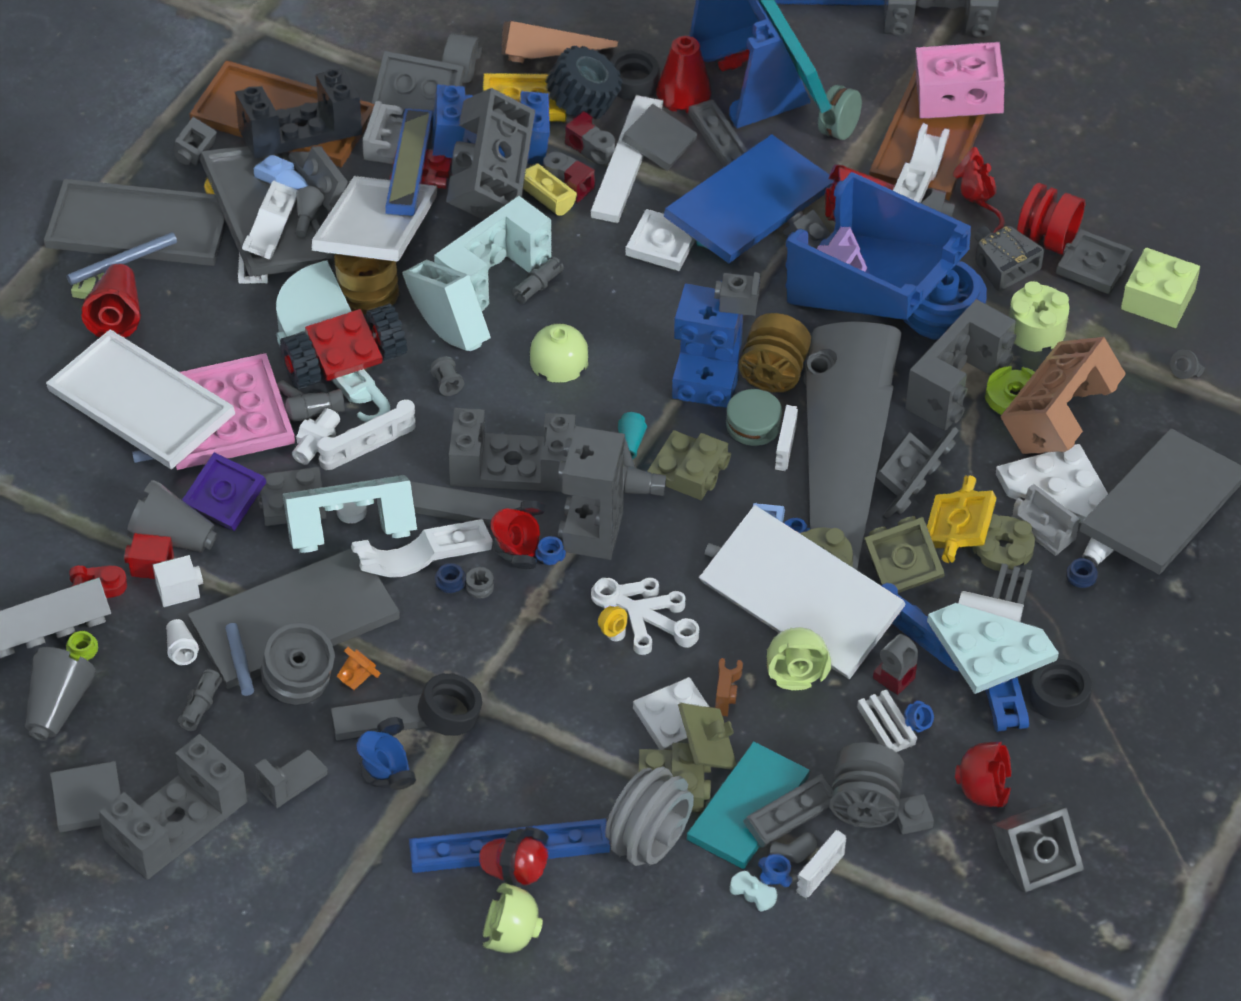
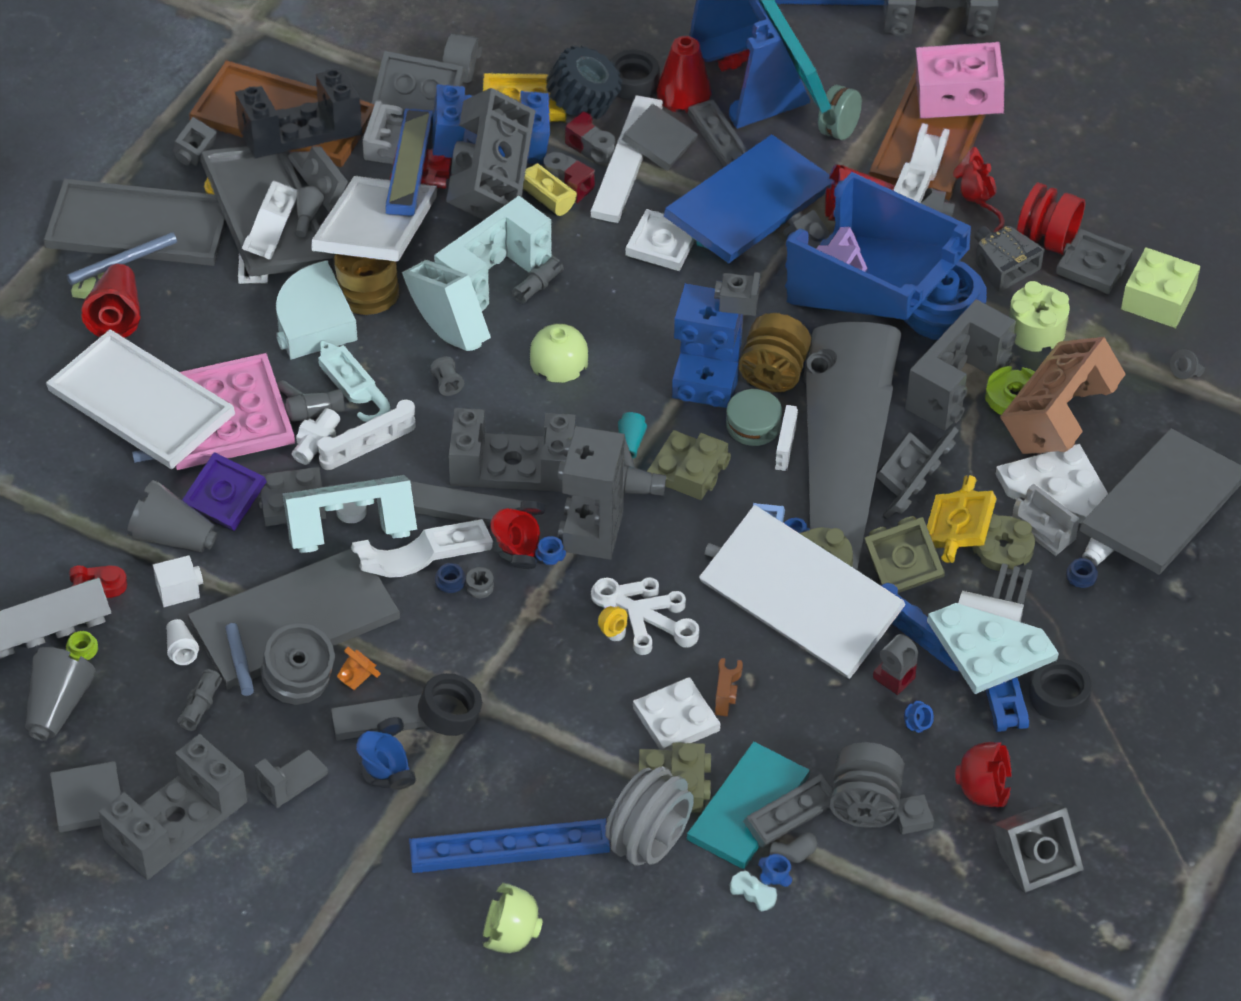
red brick [124,533,174,579] -> none
light blue plate [254,155,308,190] -> none
plate [280,303,407,389] -> none
red cap [479,827,549,893] -> none
nougat wedge [502,21,618,63] -> none
olive piece [678,703,737,770] -> none
yellowish green cylinder [767,627,831,690] -> none
white tile [797,830,846,898] -> none
white tile [857,690,917,752] -> none

